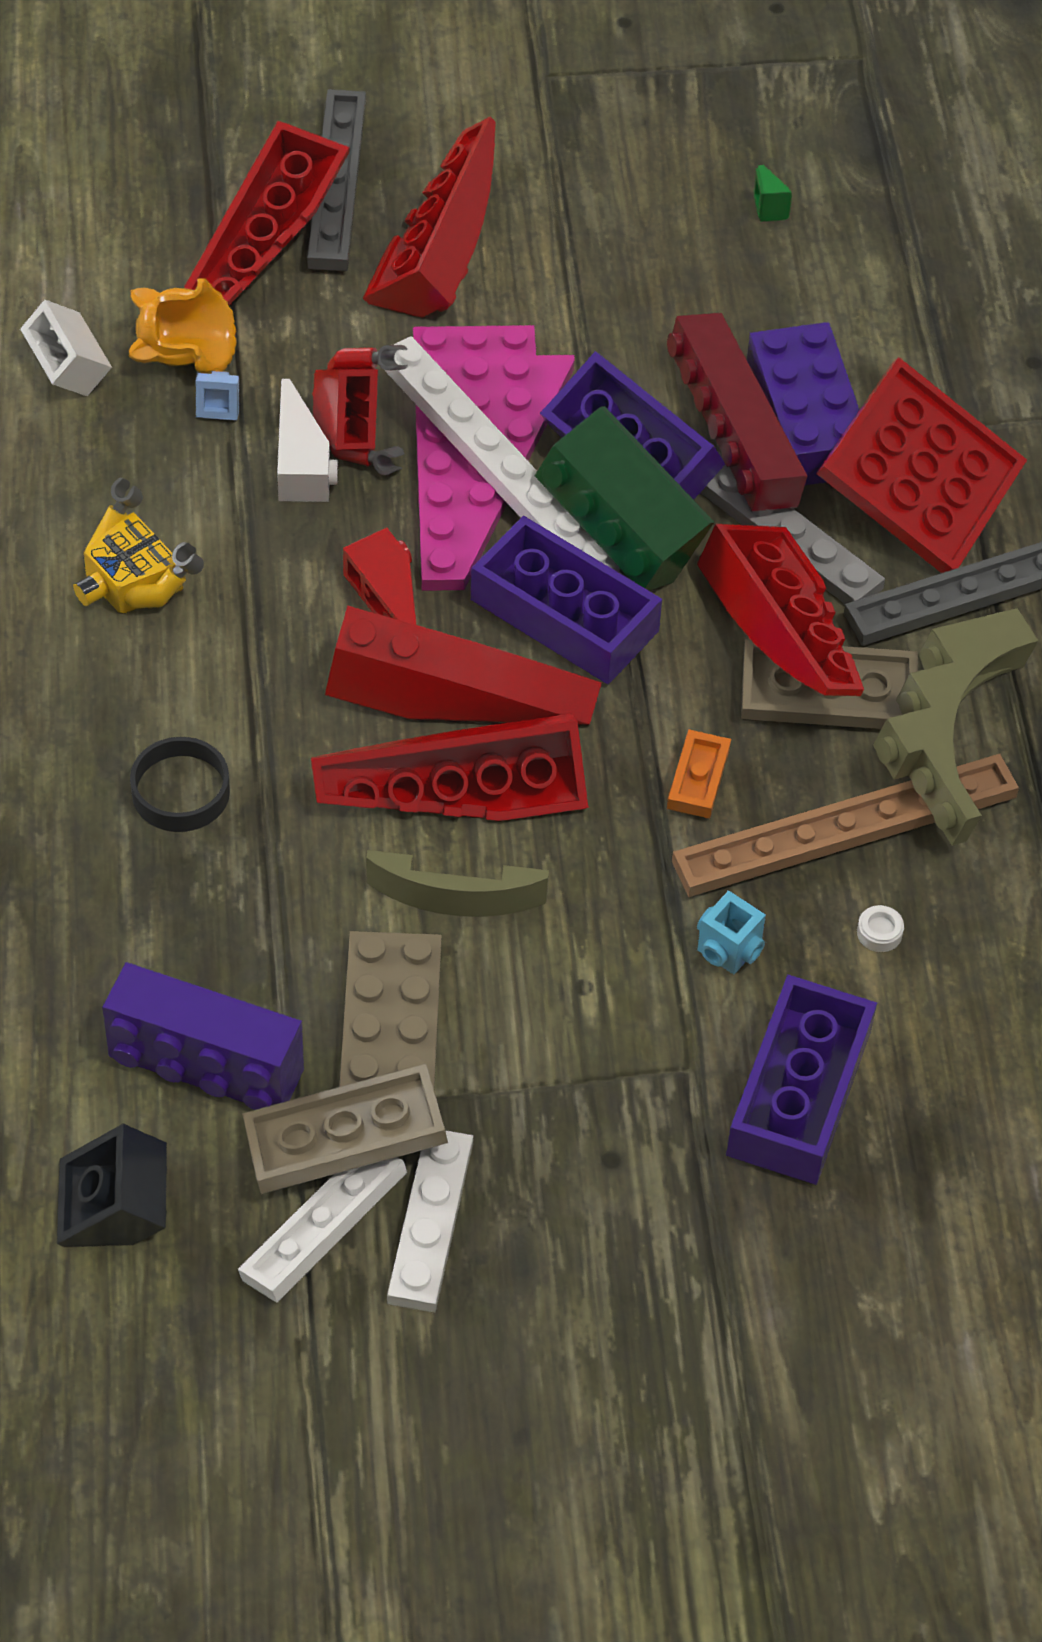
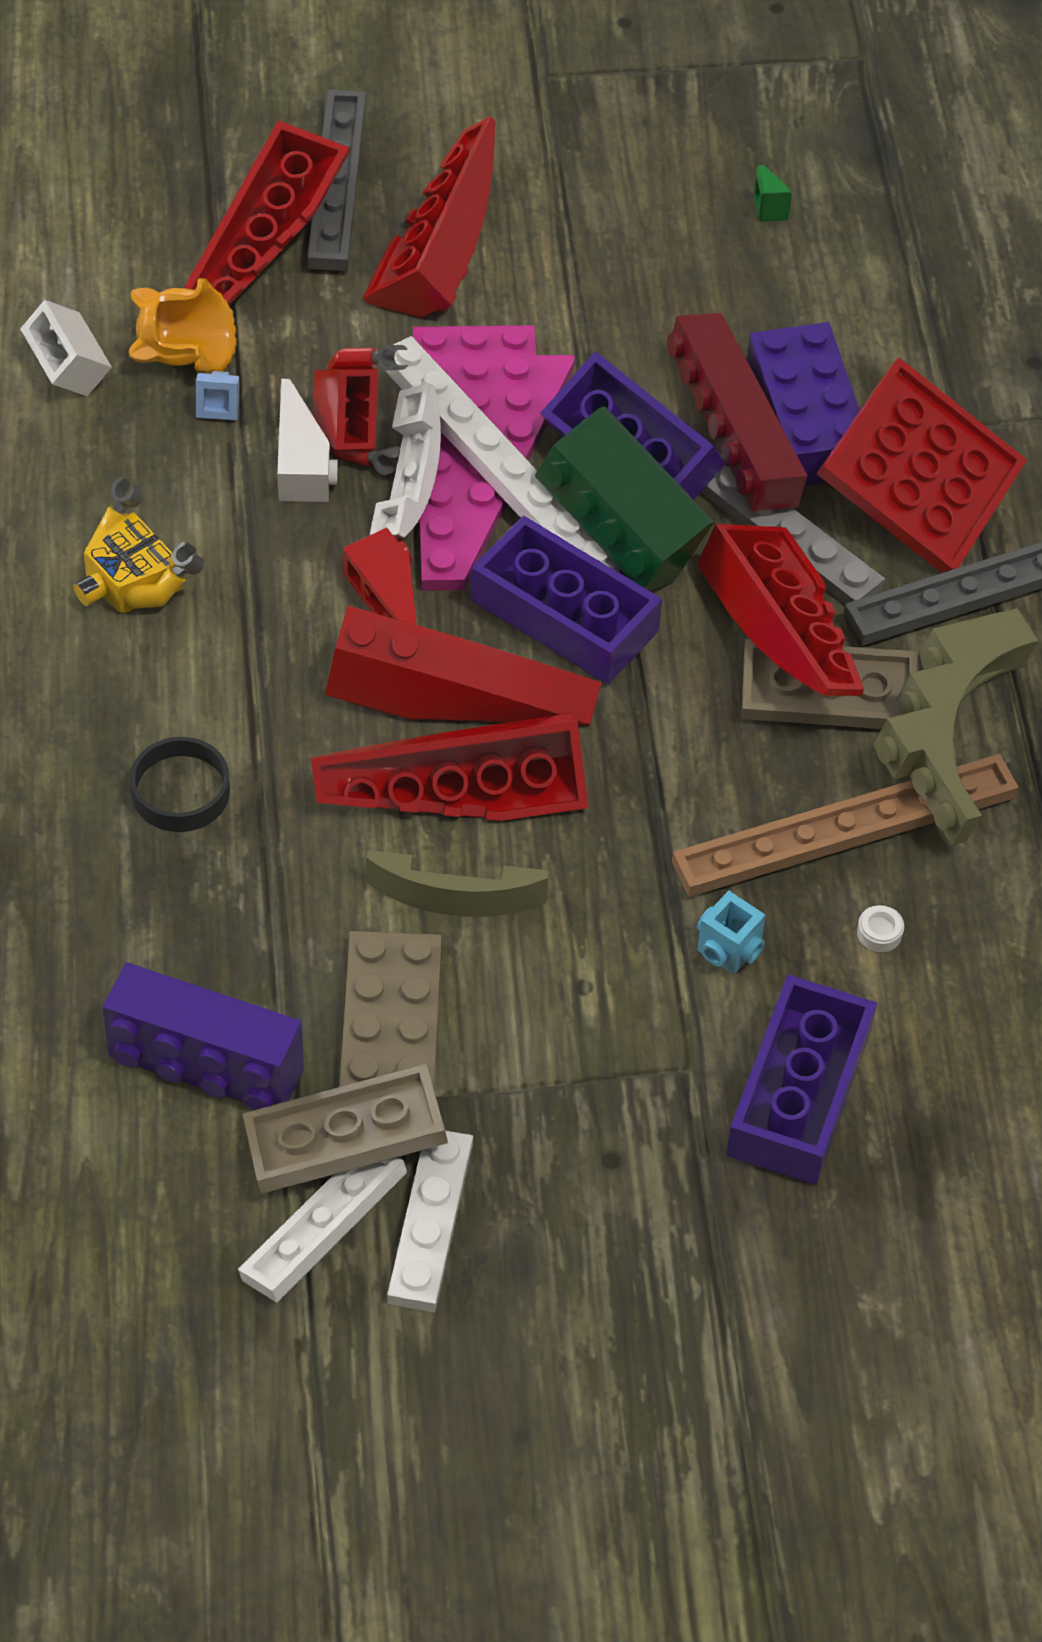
black slope [57,1123,167,1247] -> none
orange plate [667,729,731,819] -> none
none -> white slope [370,383,441,539]

